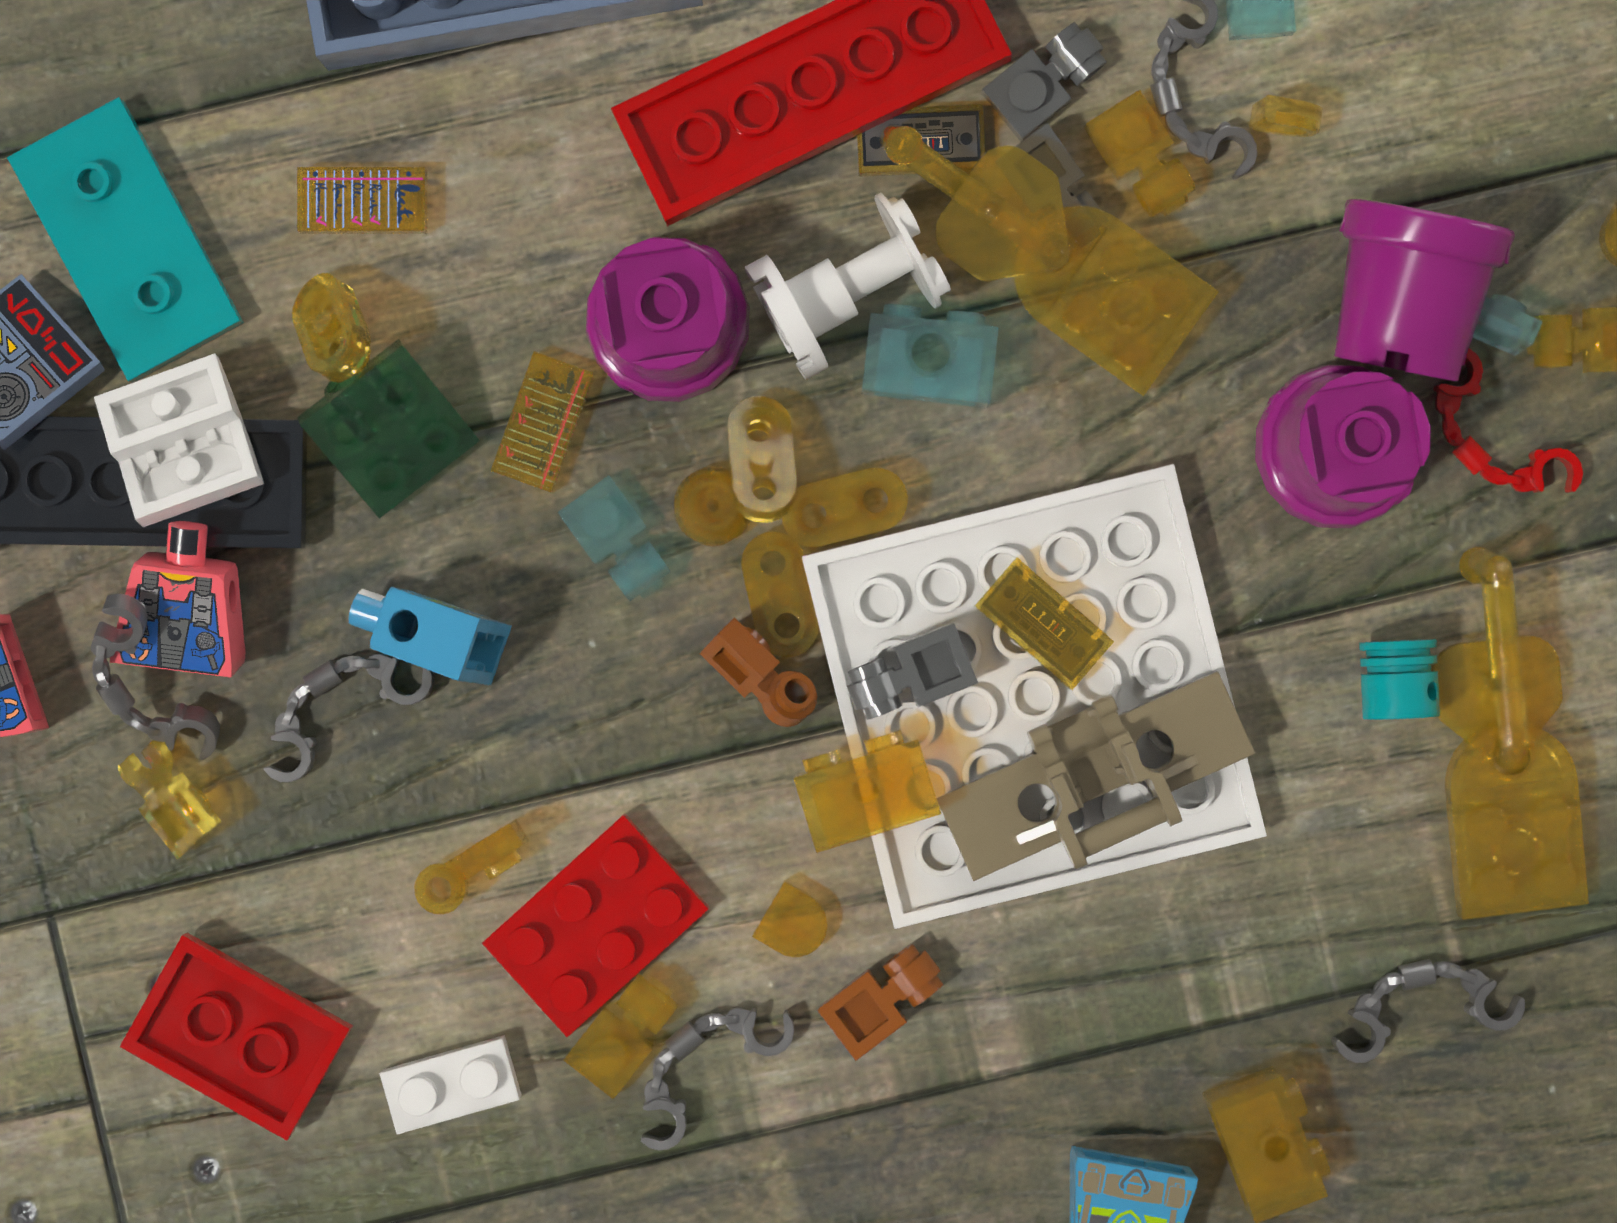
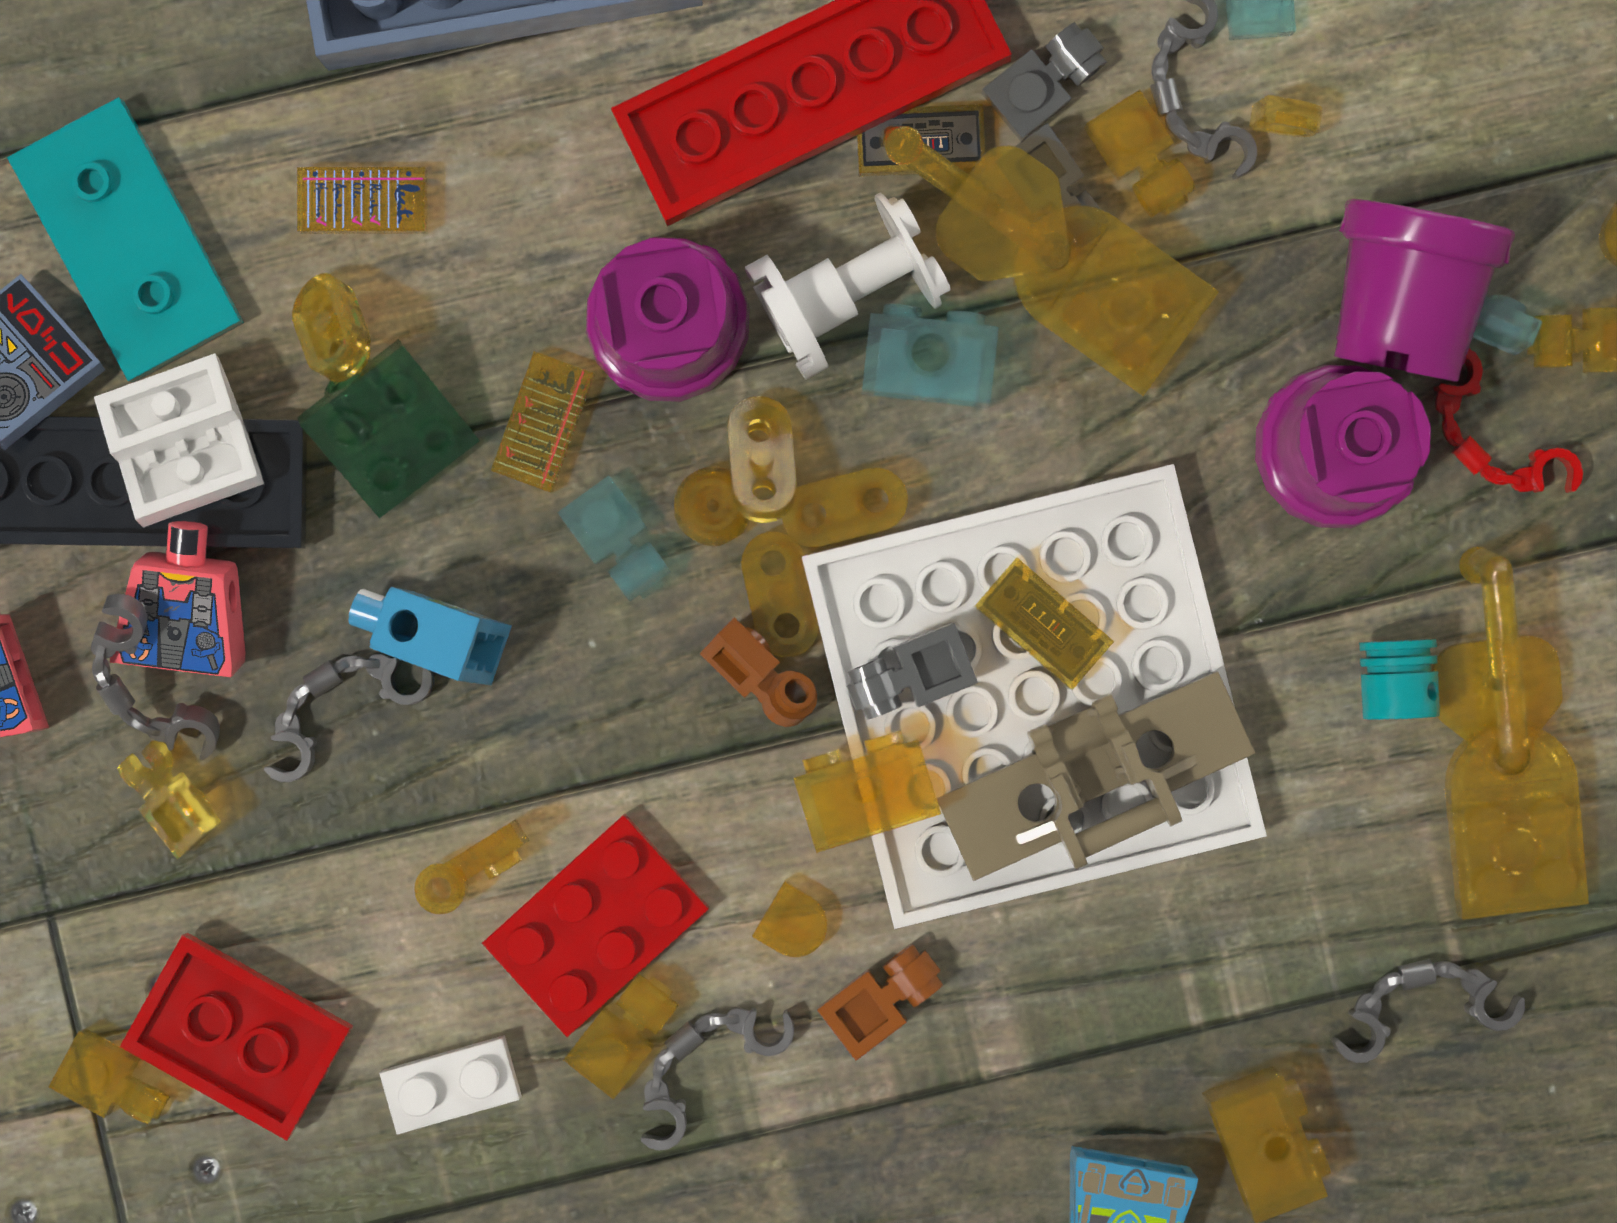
none -> clear yellow plate [49,1028,170,1125]

